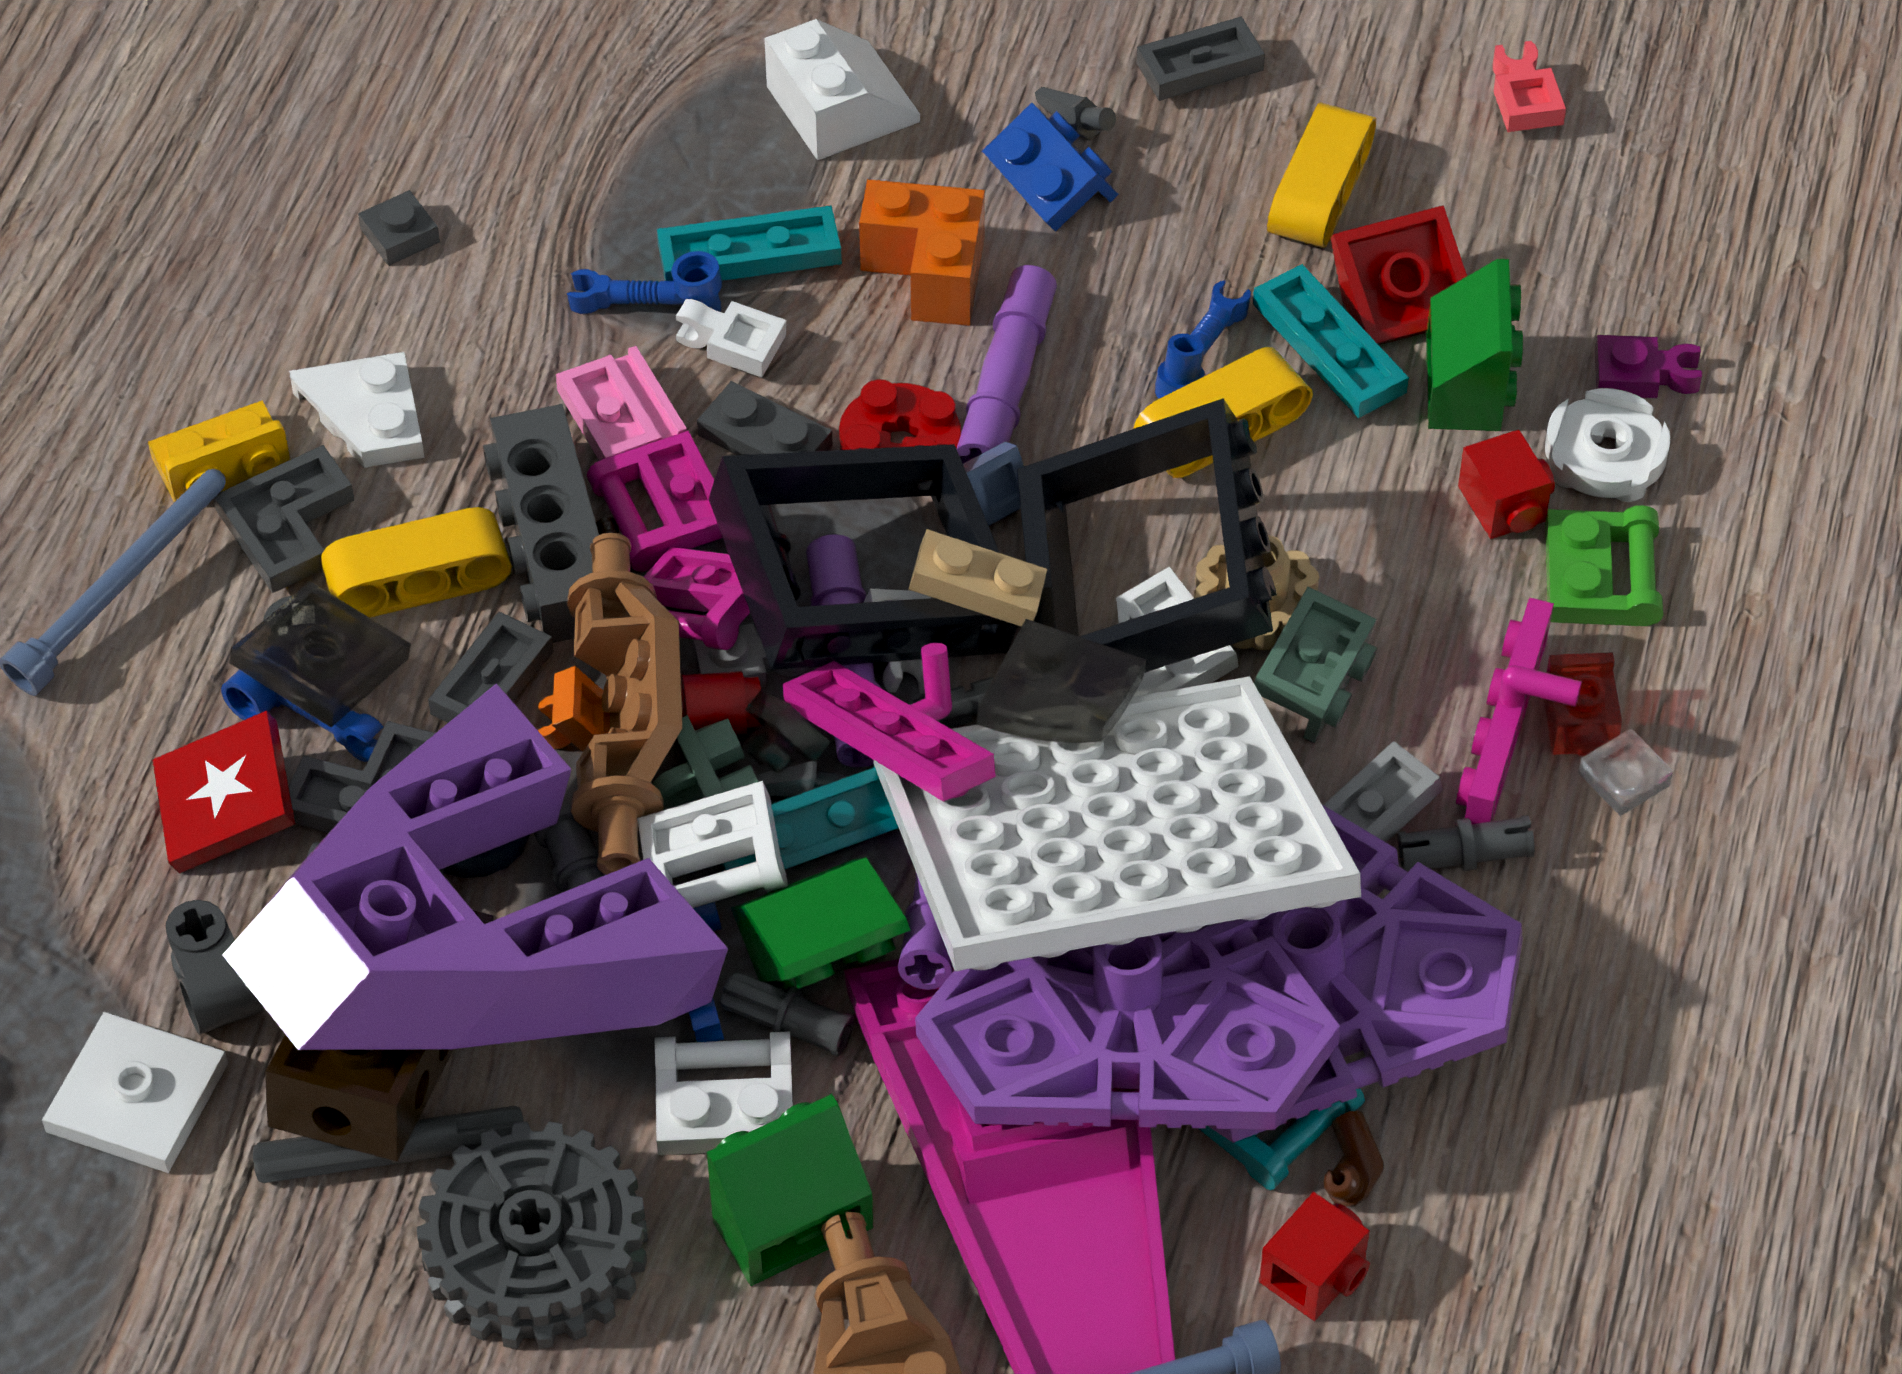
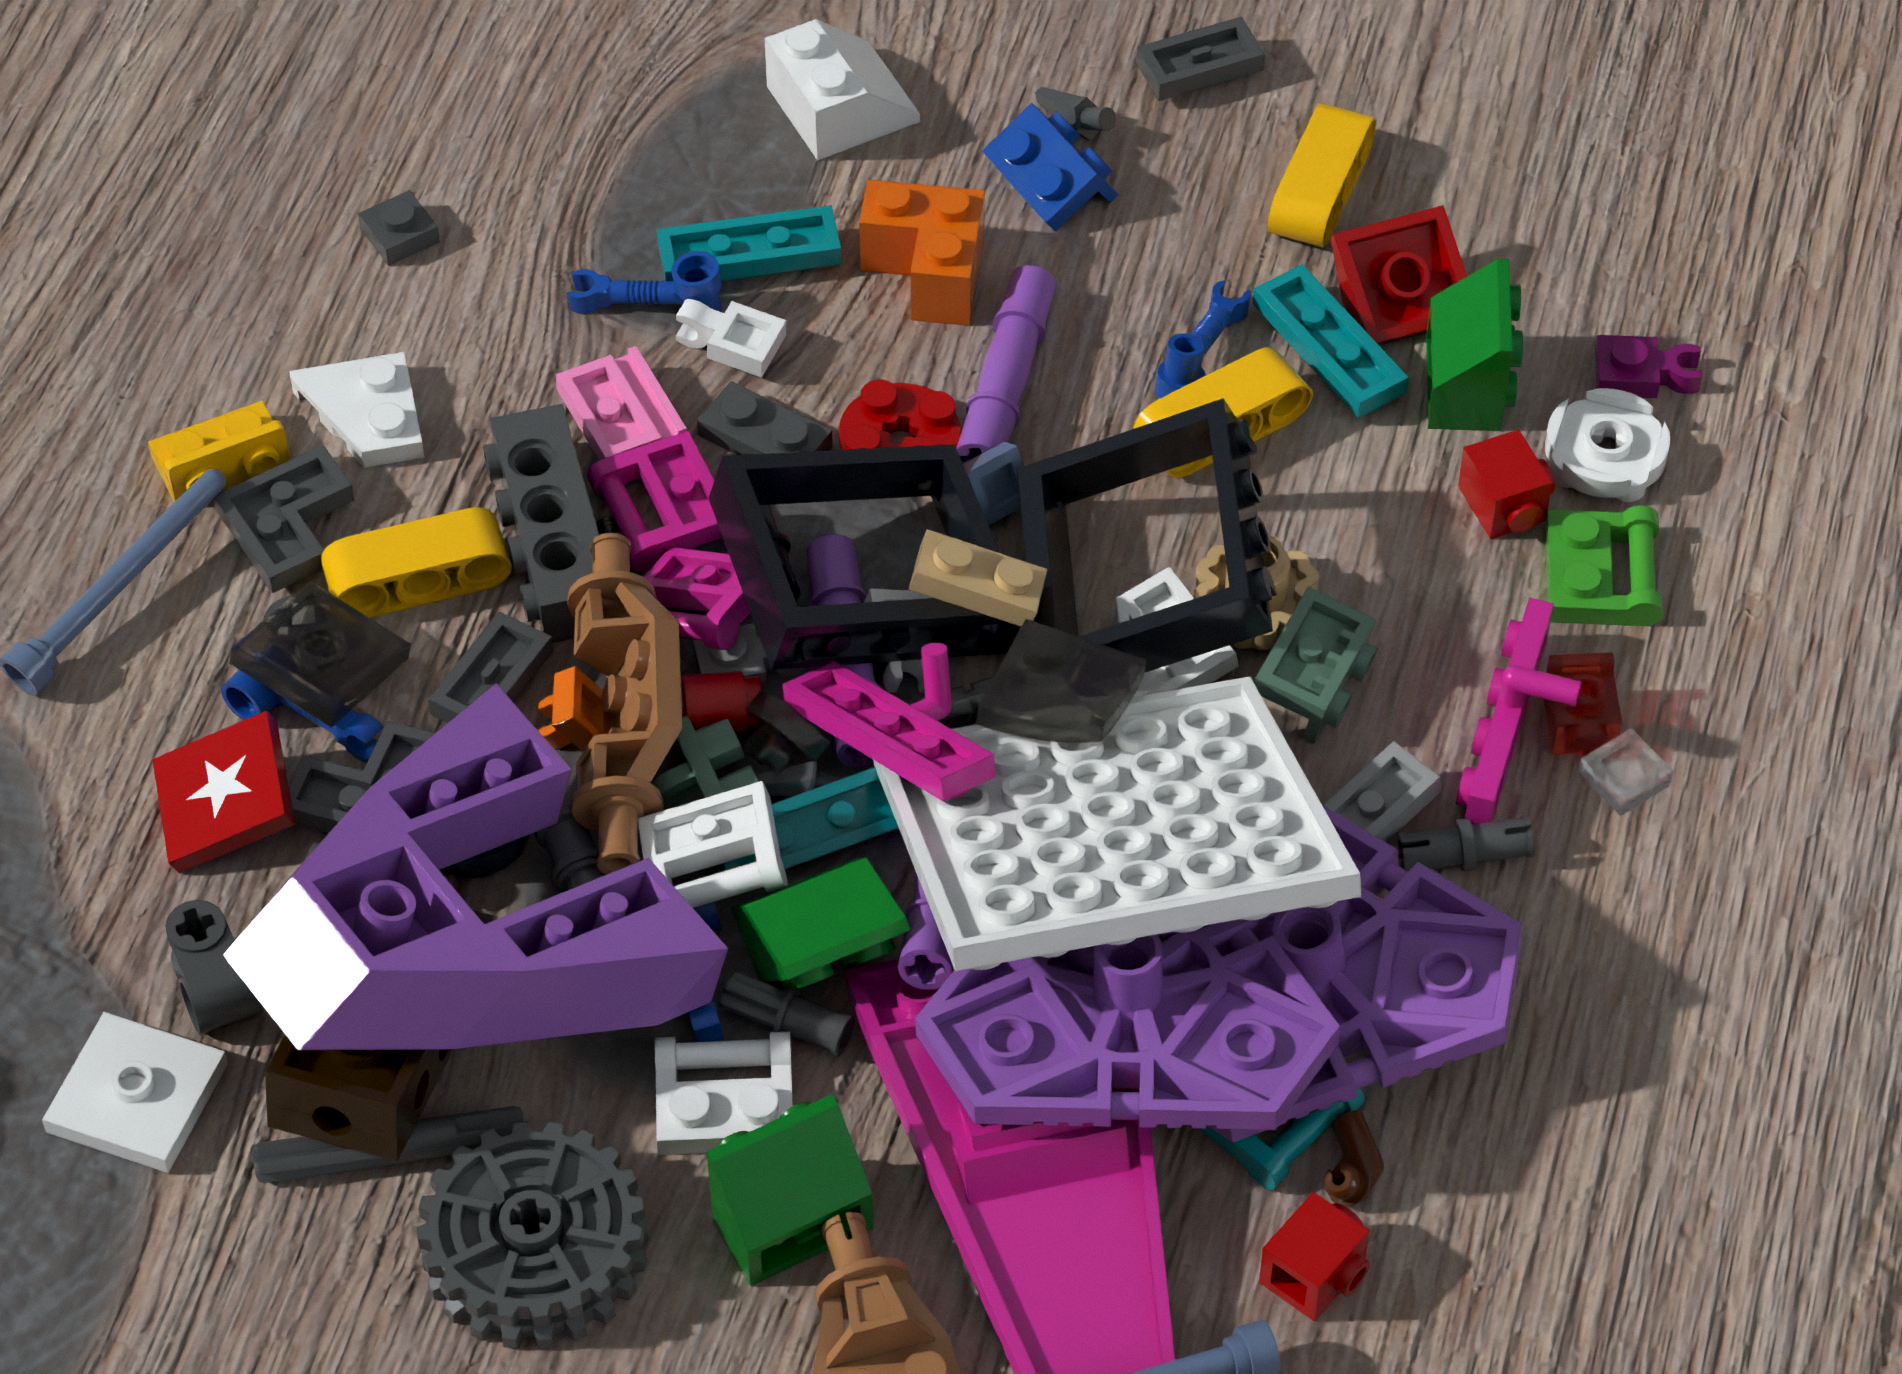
coral plate [1493,41,1566,132] -> none

